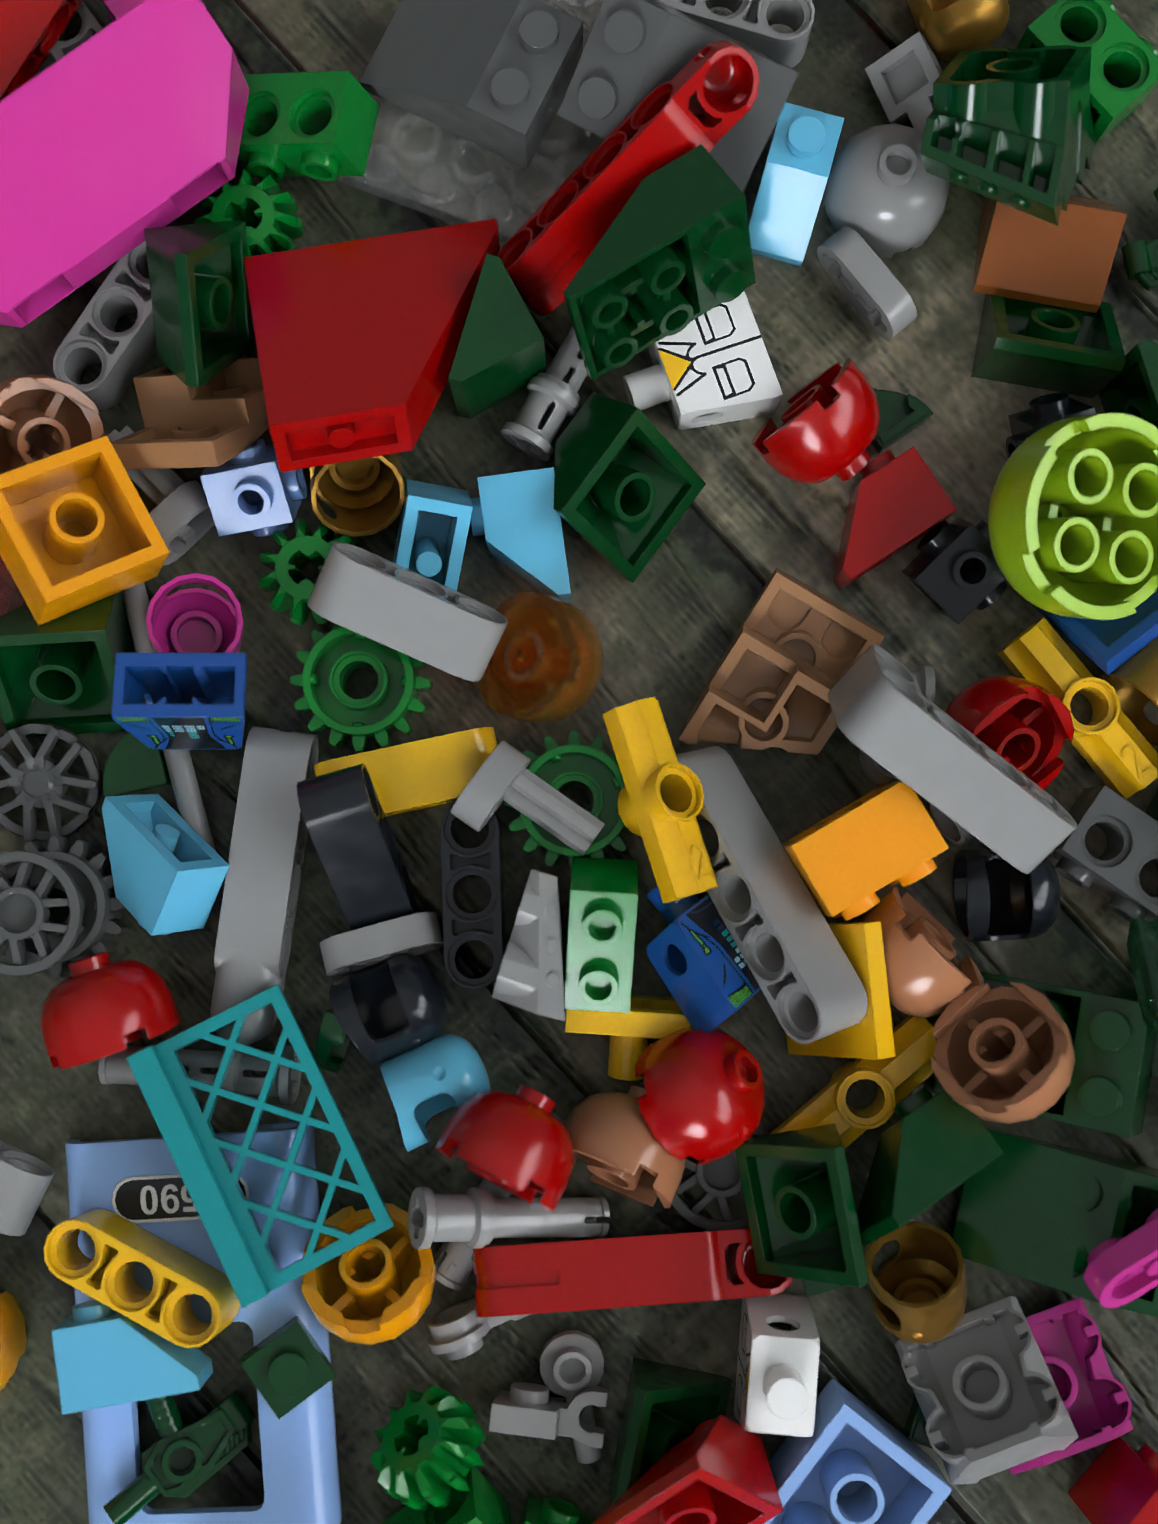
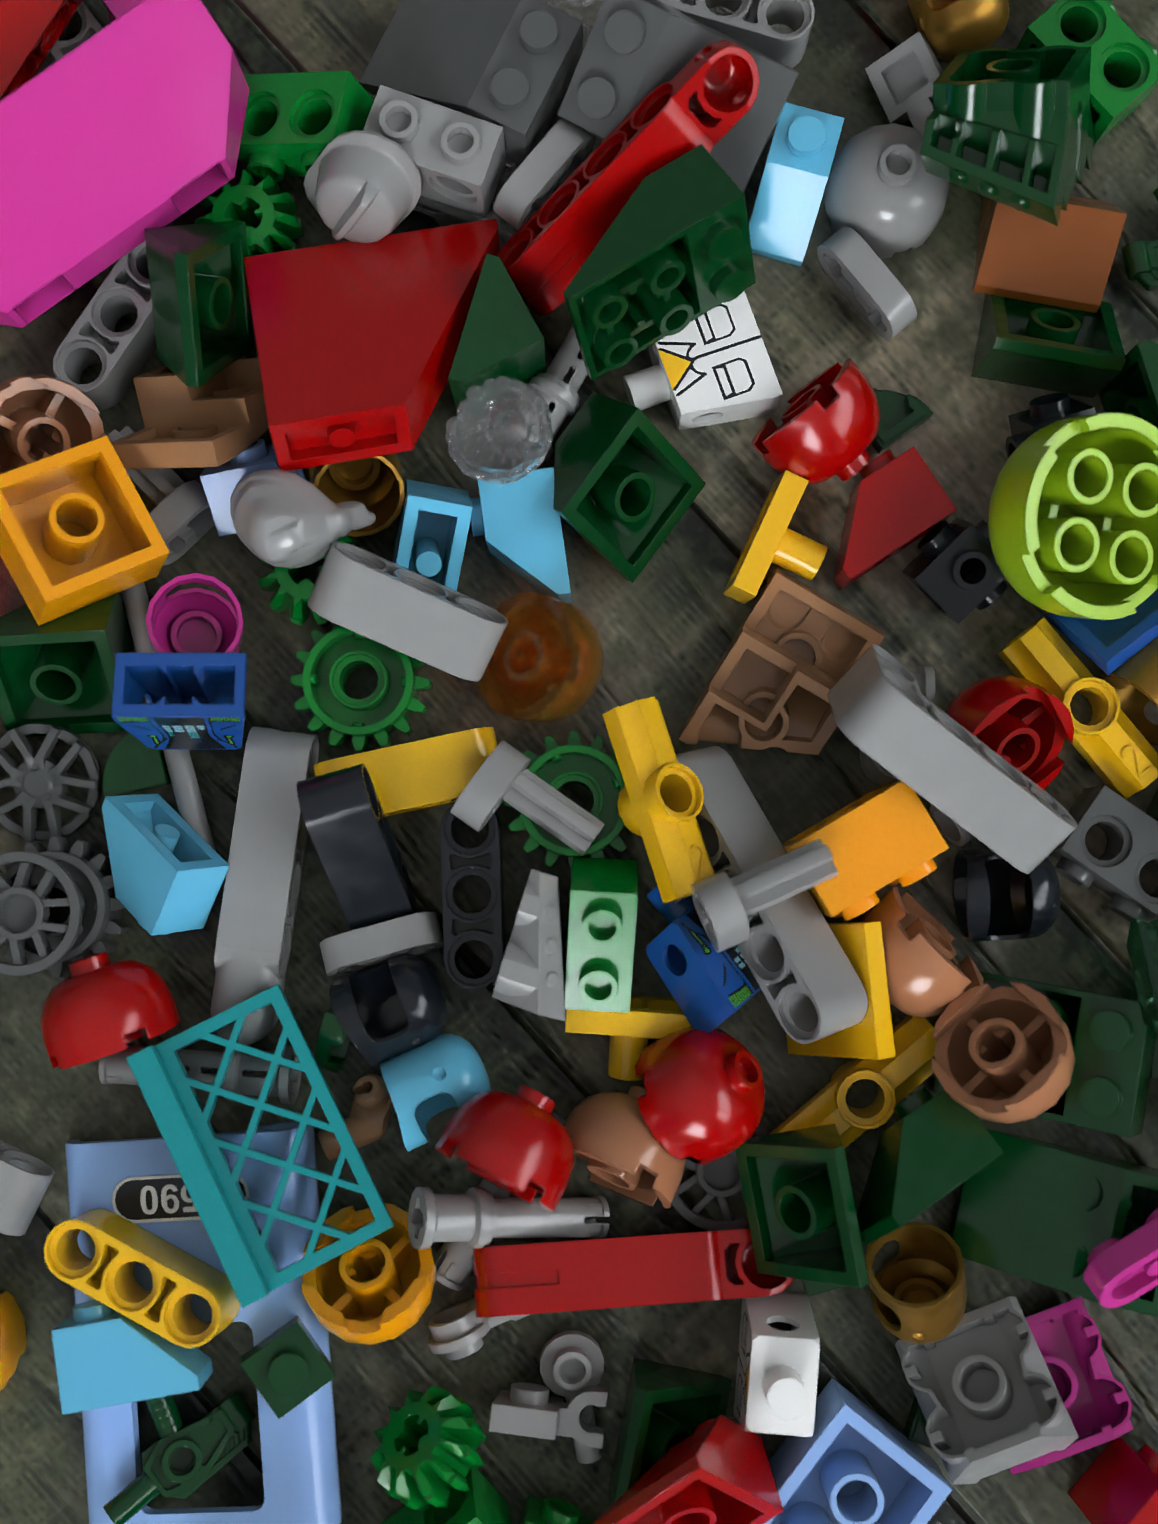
none -> light grey hat [230,468,376,568]
none -> light grey piece [303,130,422,243]
none -> medium nougat arm [318,1073,394,1161]
none -> light grey brick [363,84,507,219]
none -> clear hair [446,376,553,484]
none -> light grey beam [493,118,595,230]
none -> light grey piece [691,839,838,953]
none -> yellow tile [723,470,828,605]

